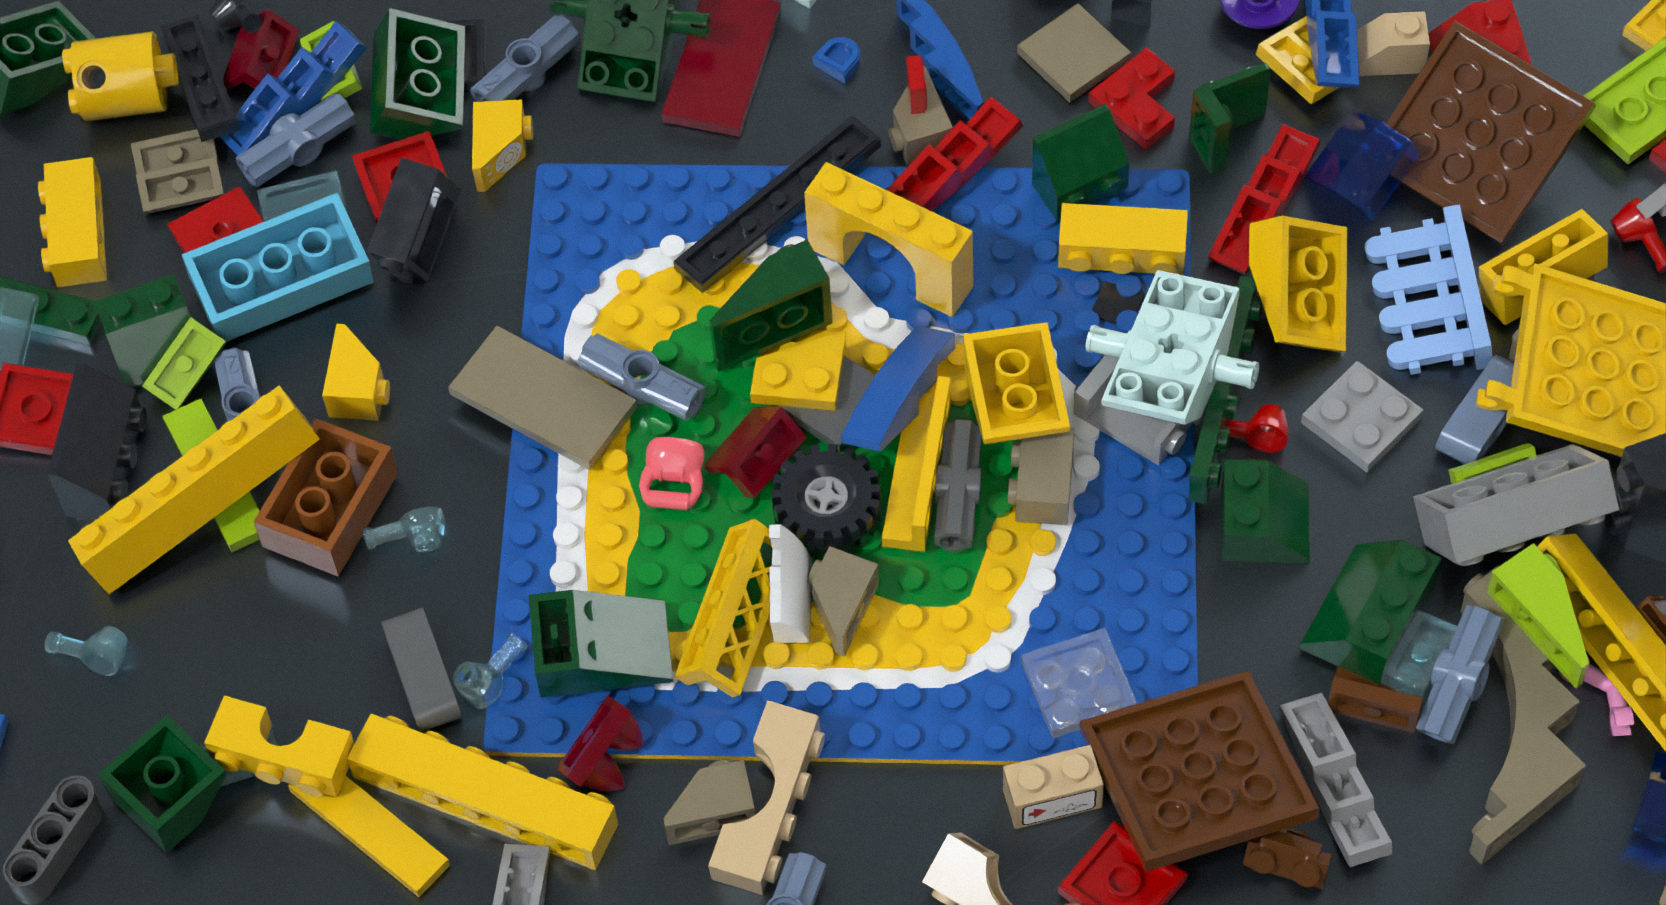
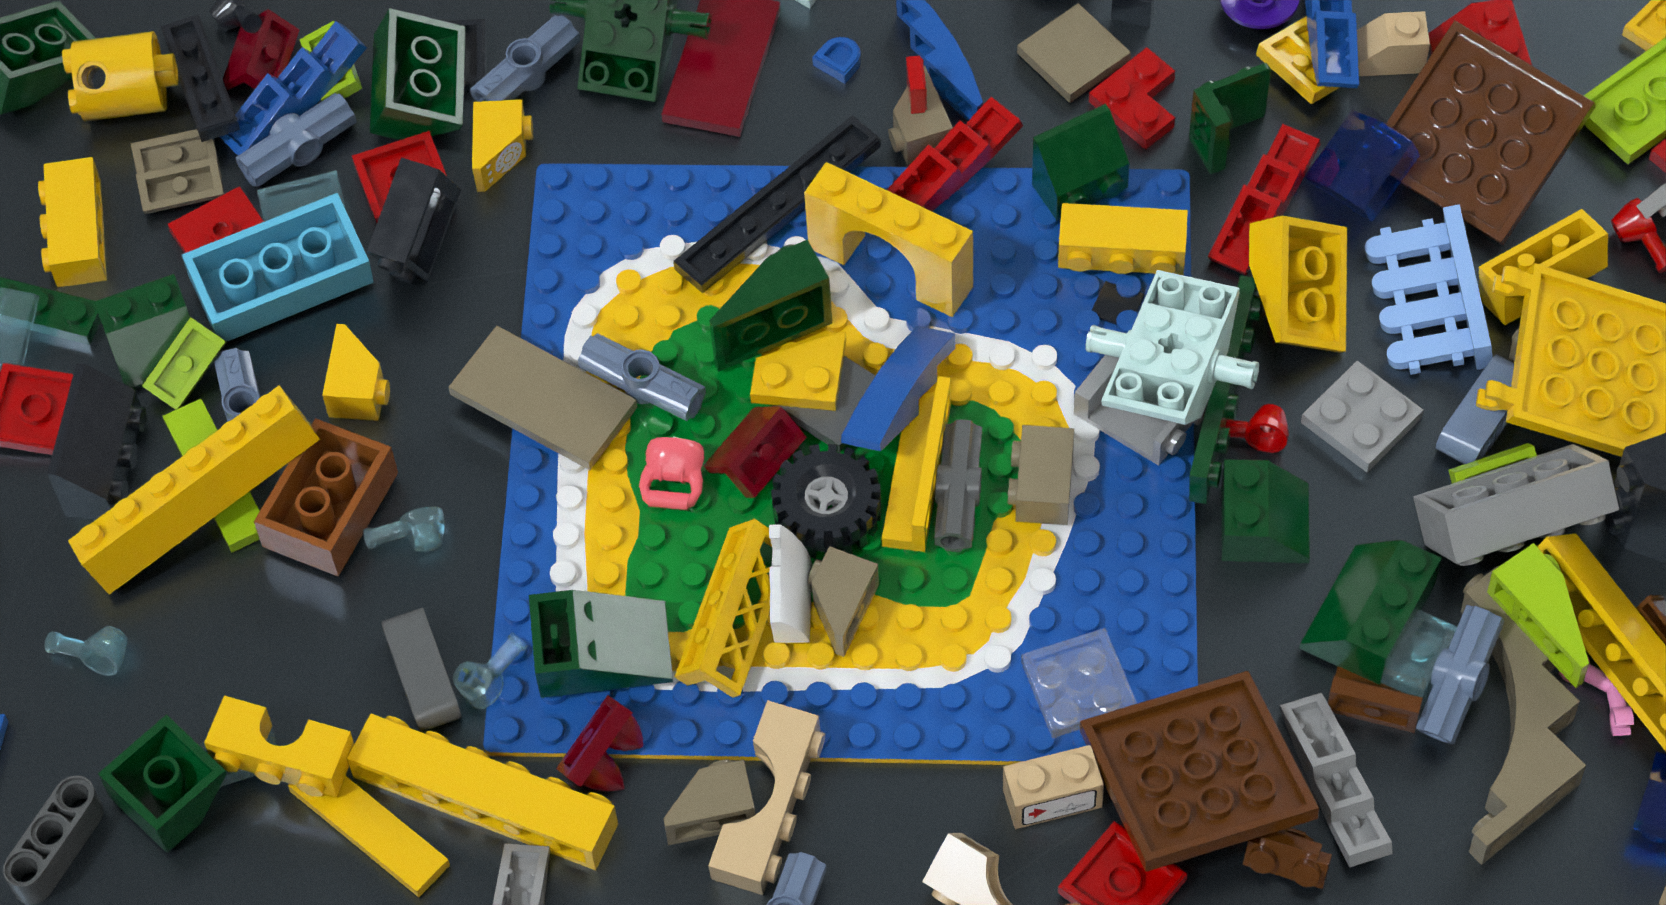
yellow slope [963,322,1070,444] -> none

